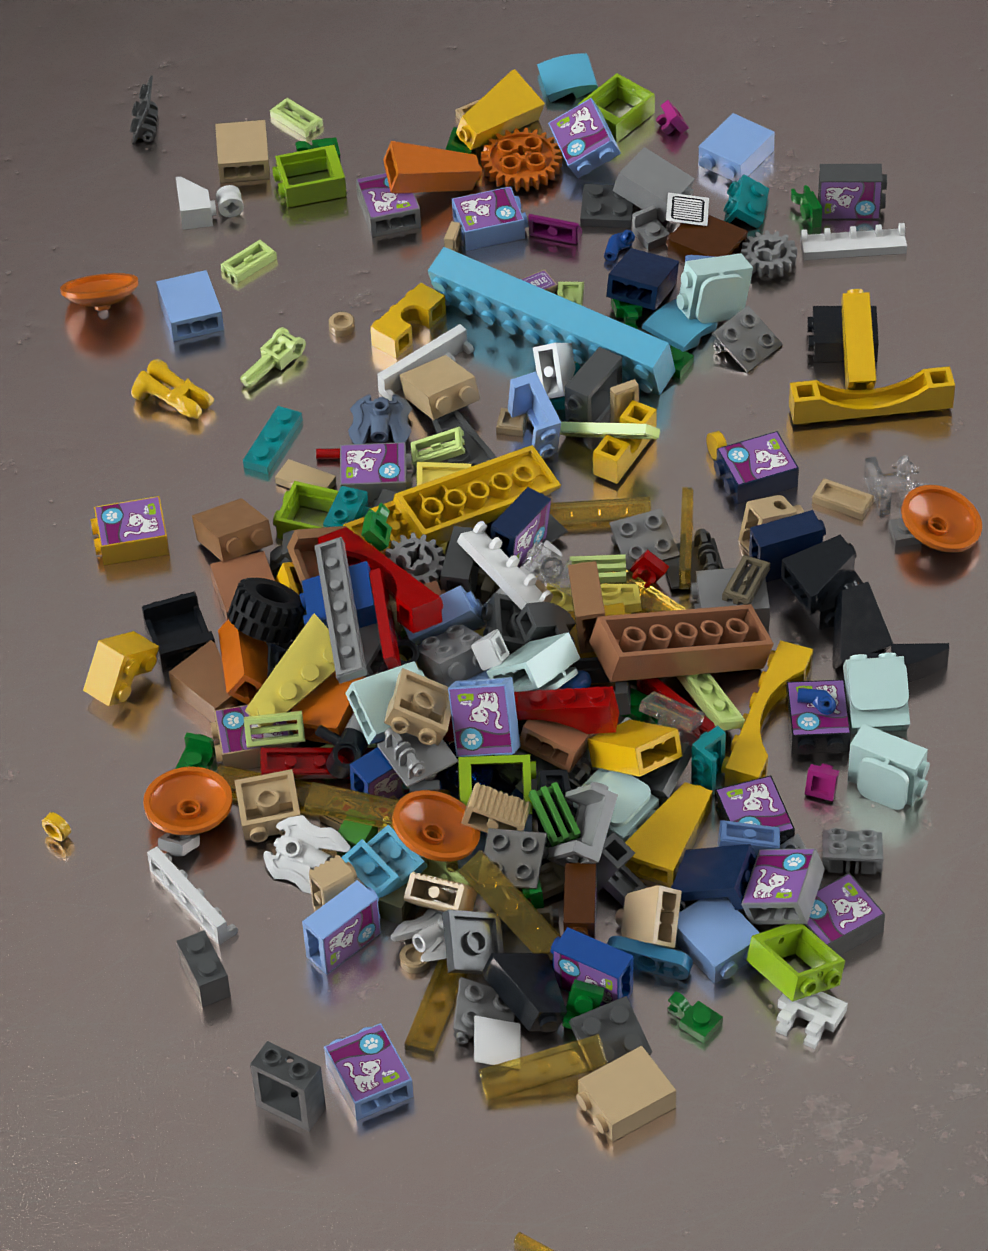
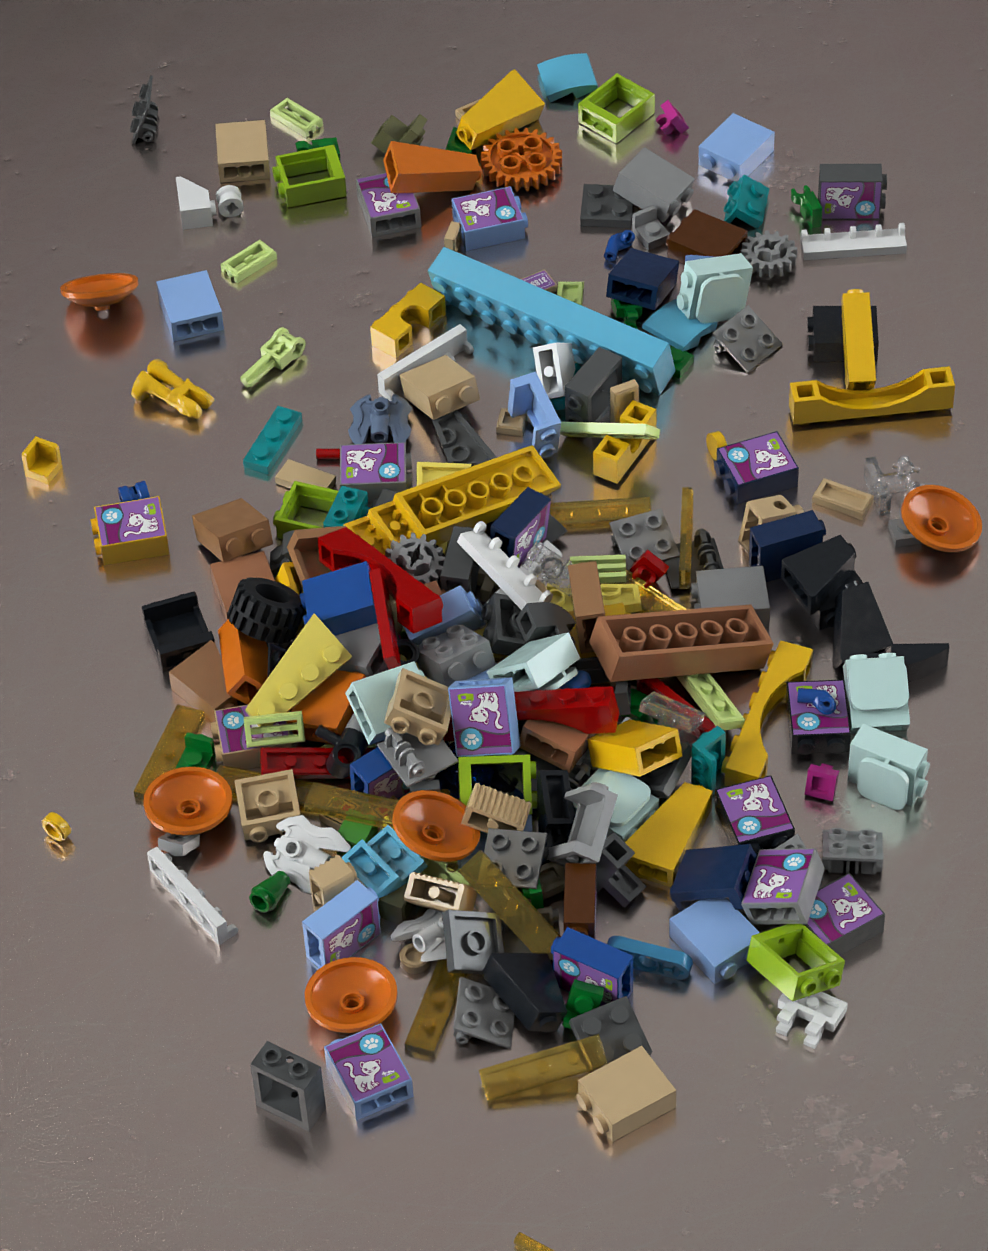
yellow brick [83,631,159,706] -> none
dark grey brick [176,930,231,1007] -> none
light grey tile [315,537,367,683] -> none
tan tile [329,312,355,337] -> none
green plate [361,503,392,551] -> none
yellowish green tile [411,427,465,468] -> none
white slope [471,629,510,670] -> none
white sticker [474,1016,521,1069] -> none
magenta slope [528,214,582,245] -> none
bright green tile [528,782,581,847] -> none
brick [548,98,621,178] -> none
tan torso [615,885,682,948] -> none
white sticker [666,193,709,226] -> none
green plate [667,991,723,1044] -> none
medium blue slope [717,820,780,856] -> none
dark tan tile [722,555,770,605] -> none
none -> yellow panel [21,436,63,485]
none -> blue wheel [118,481,150,502]
none -> clear yellow tile [134,704,205,800]
none -> green cone [249,871,291,913]
none -> orange dish [305,957,398,1033]
none -> olive brick [371,114,428,154]

